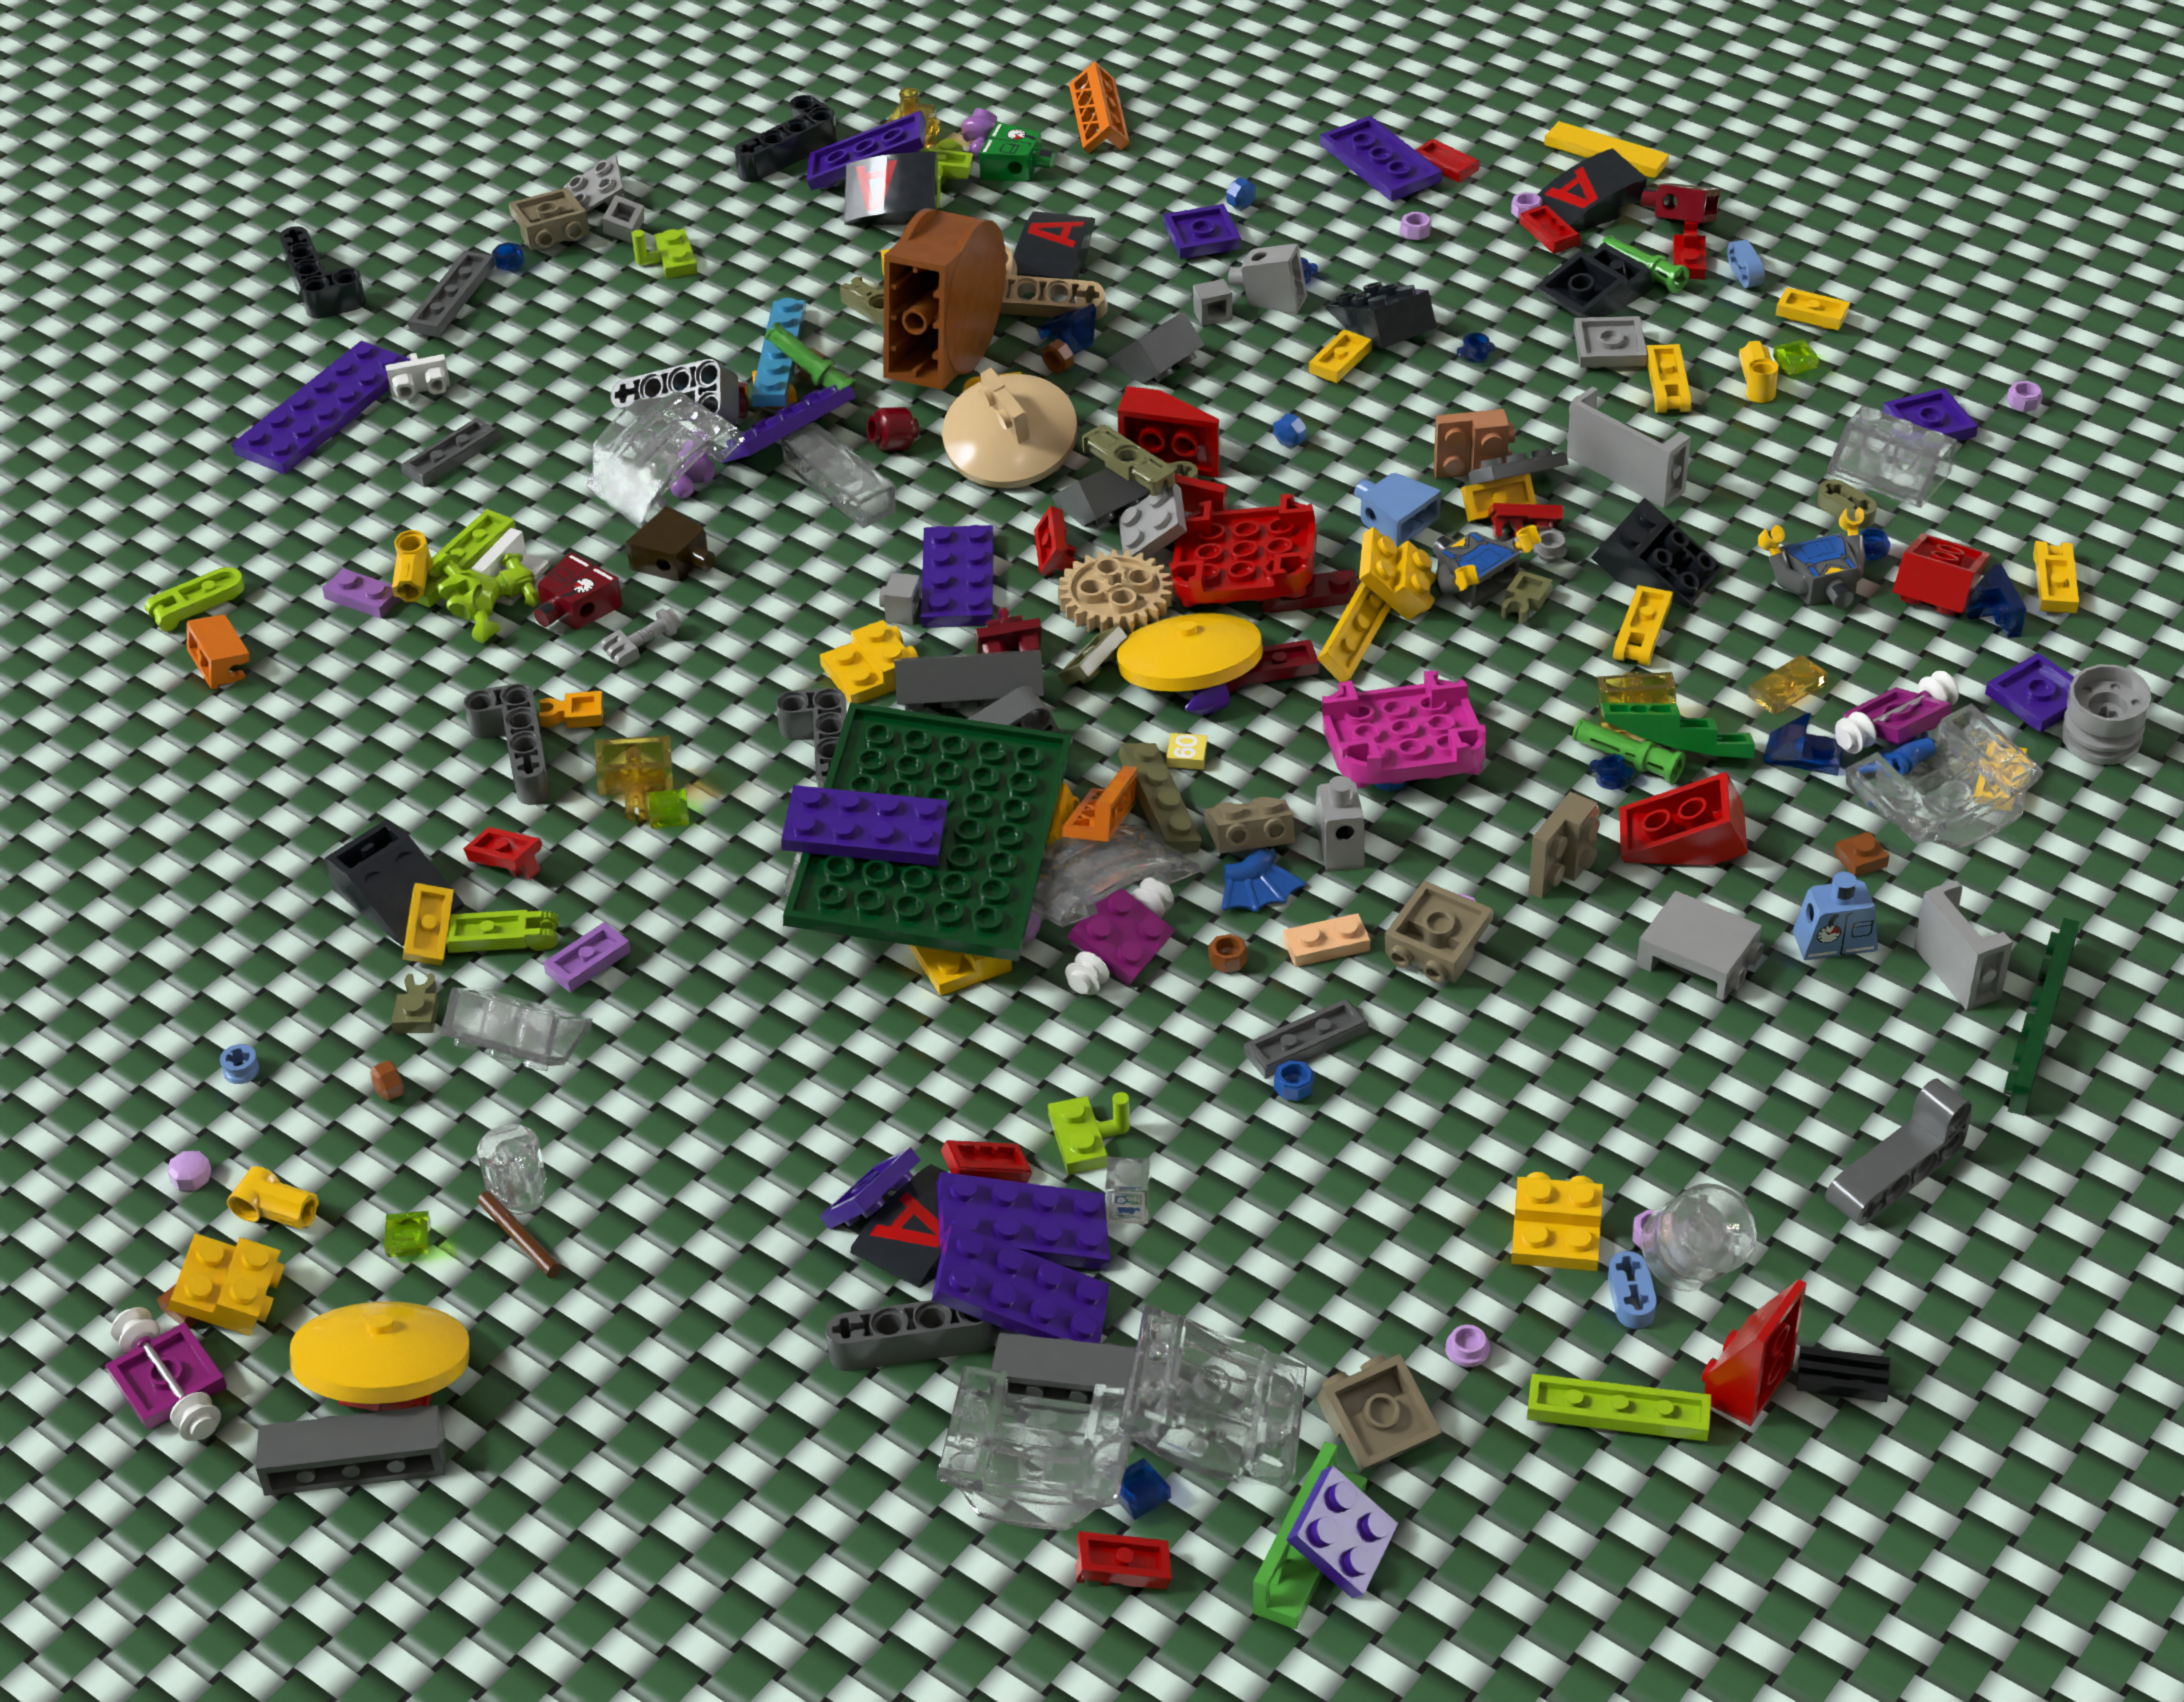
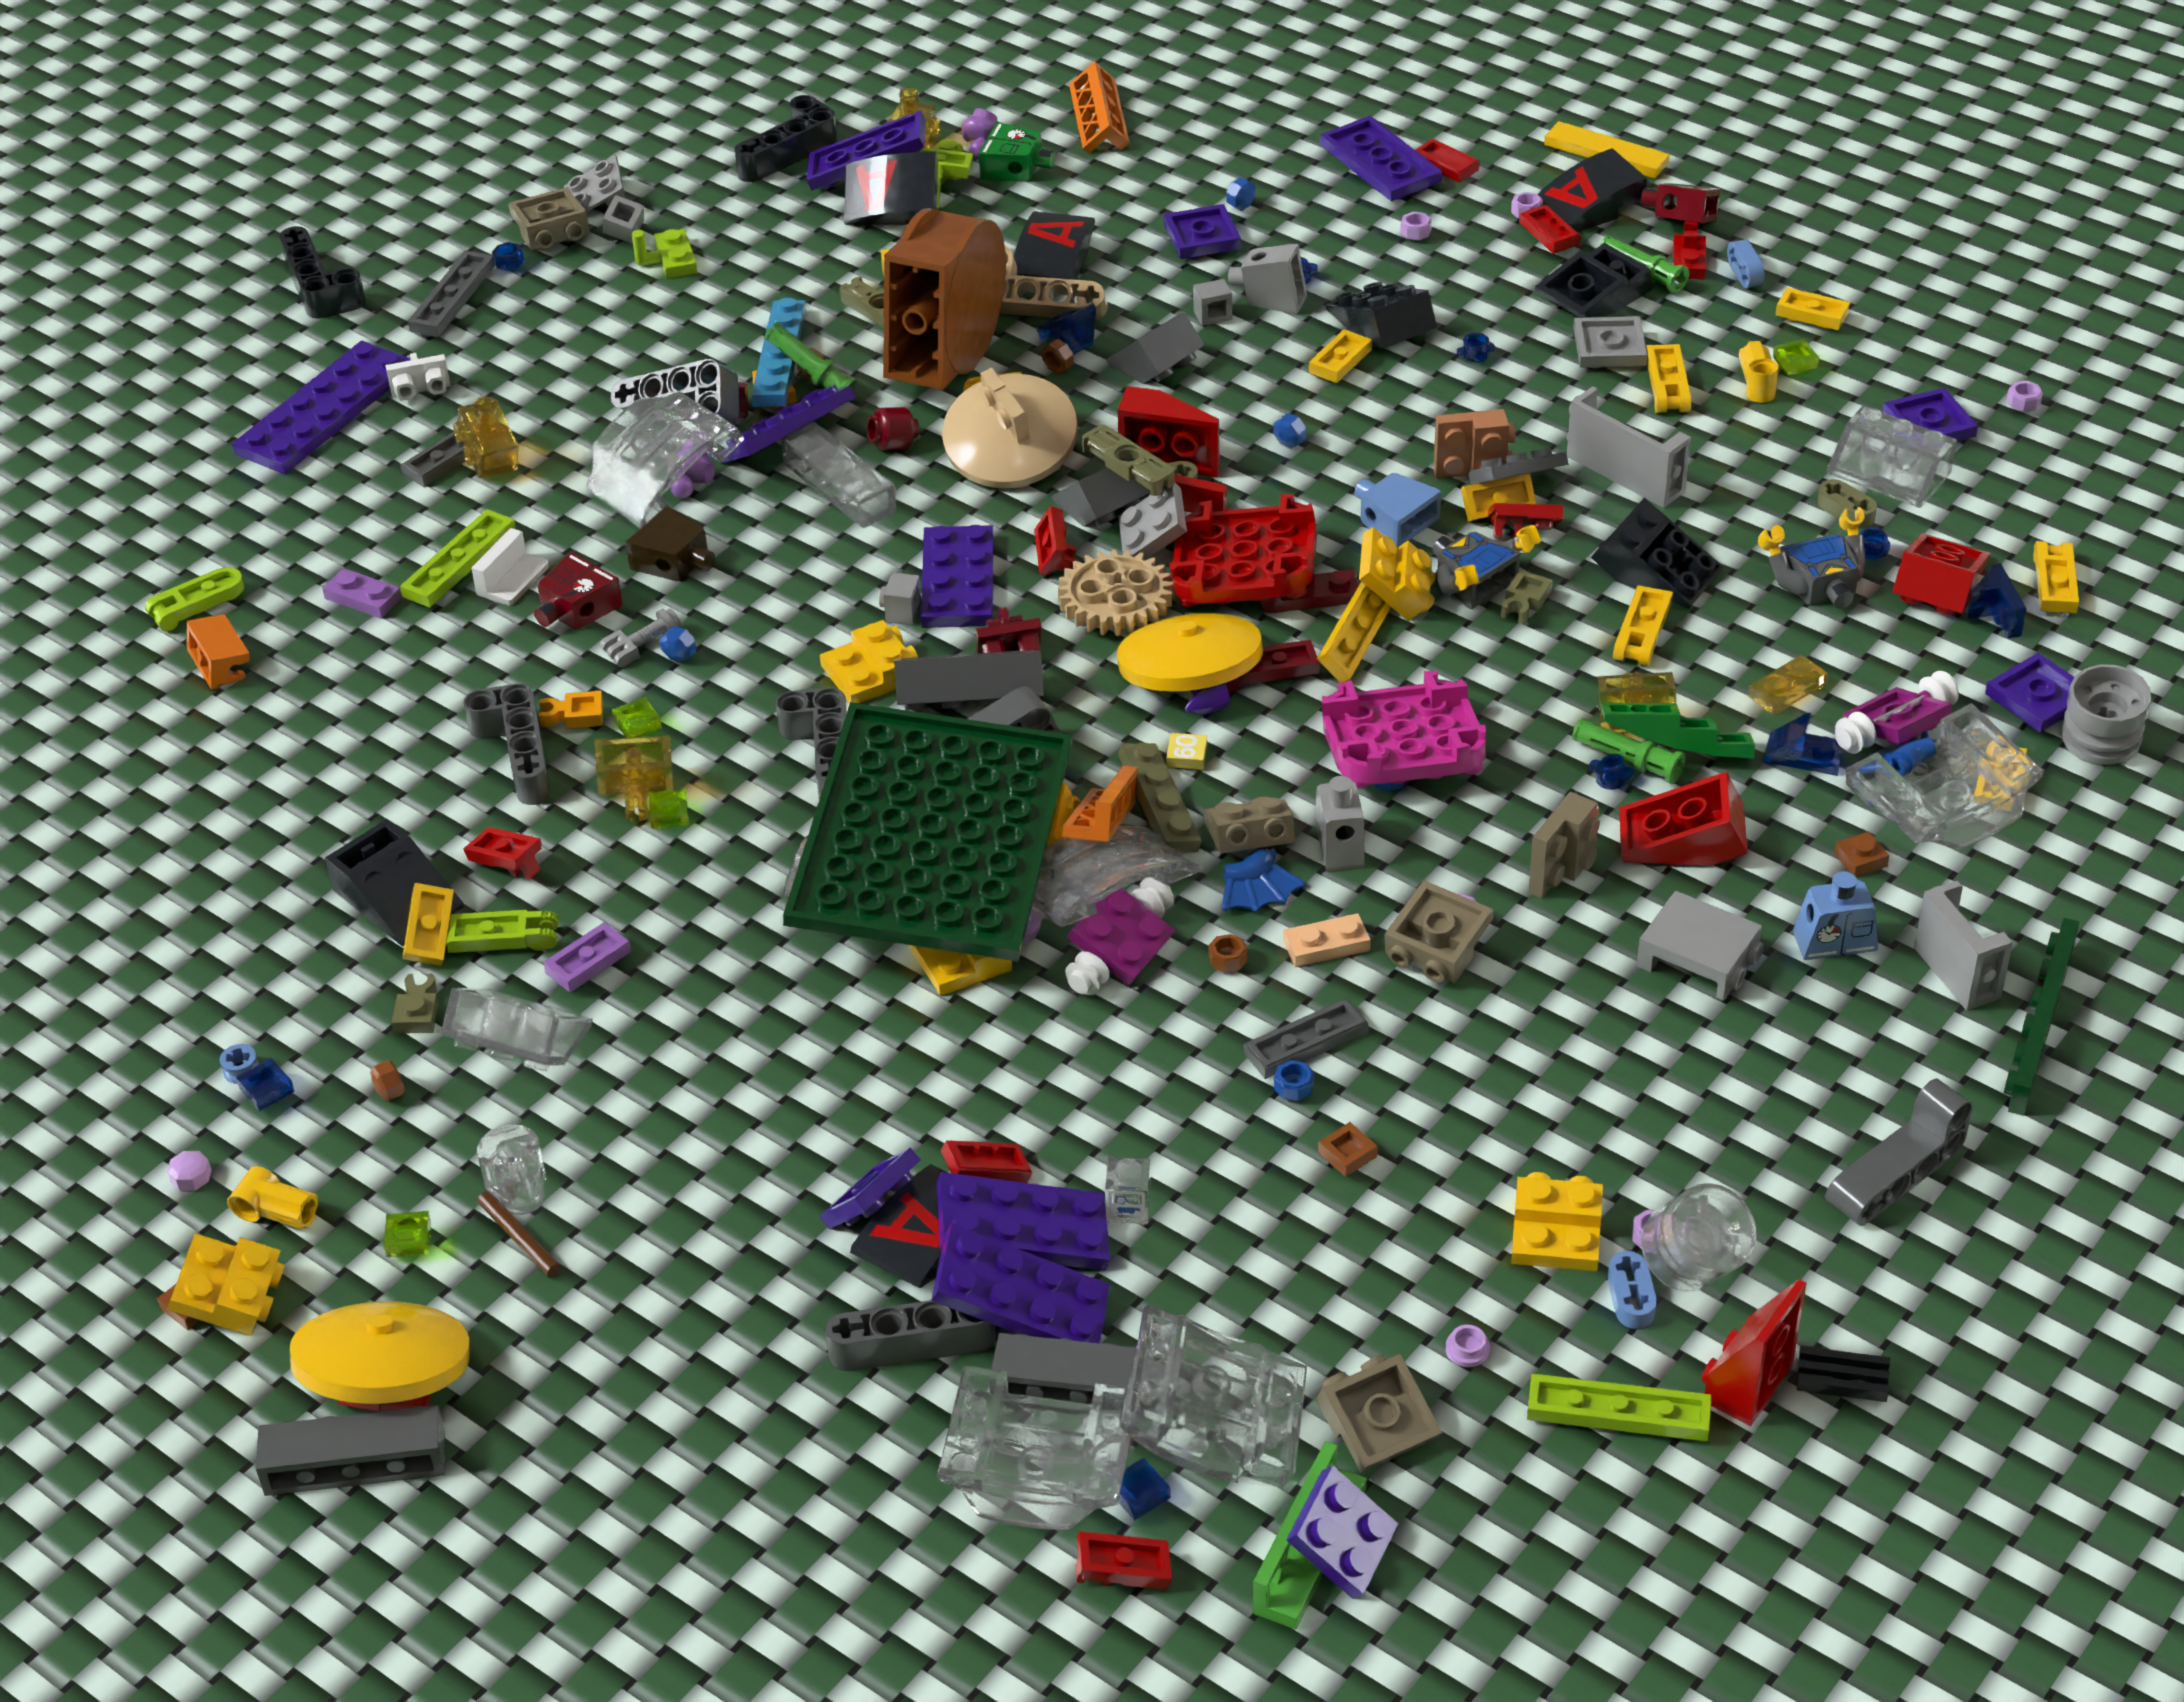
magenta plate [105,1307,227,1441] -> none
yellow piece [392,530,433,602] -> none
lime piece [433,553,540,644] -> none
dark purple plate [781,785,948,866] -> none
lime plate [1048,1092,1130,1175] -> none
olive plate [1058,625,1127,686] -> none
light grey plate [1533,530,1567,562] -> none
none -> clear blue plate [236,1058,295,1111]
none -> clear yellow brick [453,396,519,478]
none -> clear neon green plate [612,697,662,741]
none -> blue tile [660,626,697,663]
none -> dark orange plate [1318,1122,1378,1177]

